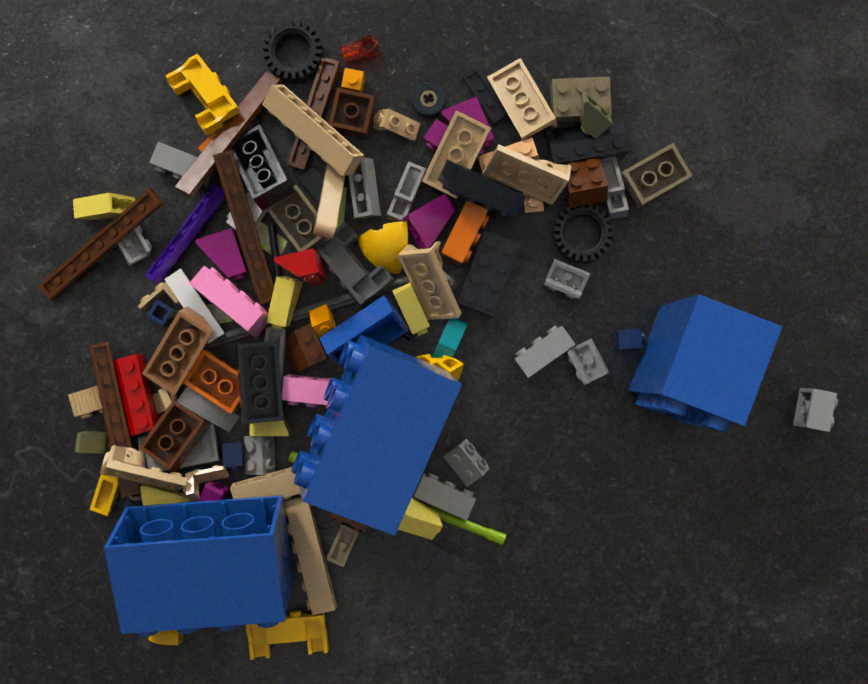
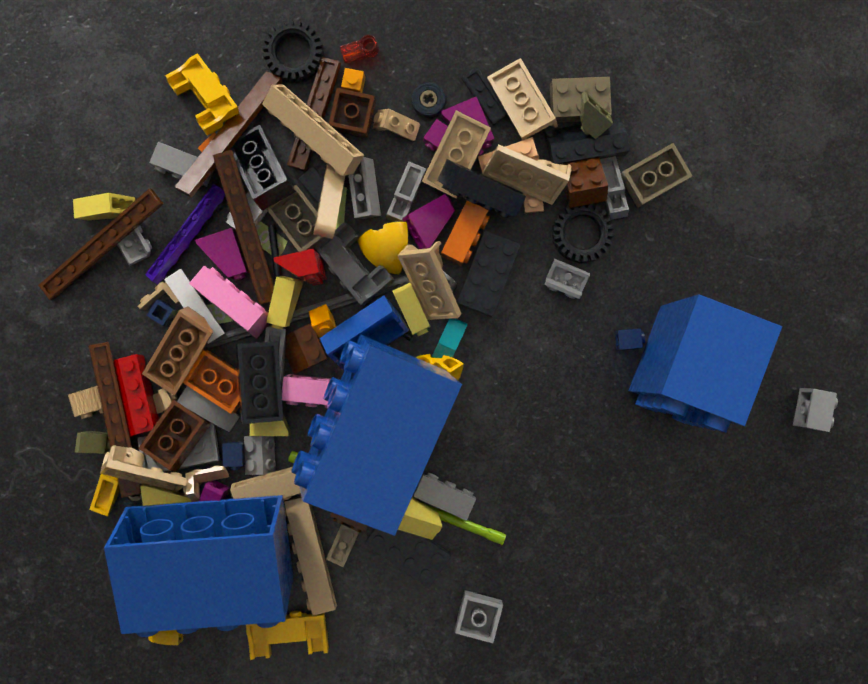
light grey bracket [444,439,489,487] -> none
light grey brick [514,325,576,378] -> none
light grey bracket [567,338,609,385] -> none
none -> light grey brick [455,590,503,643]

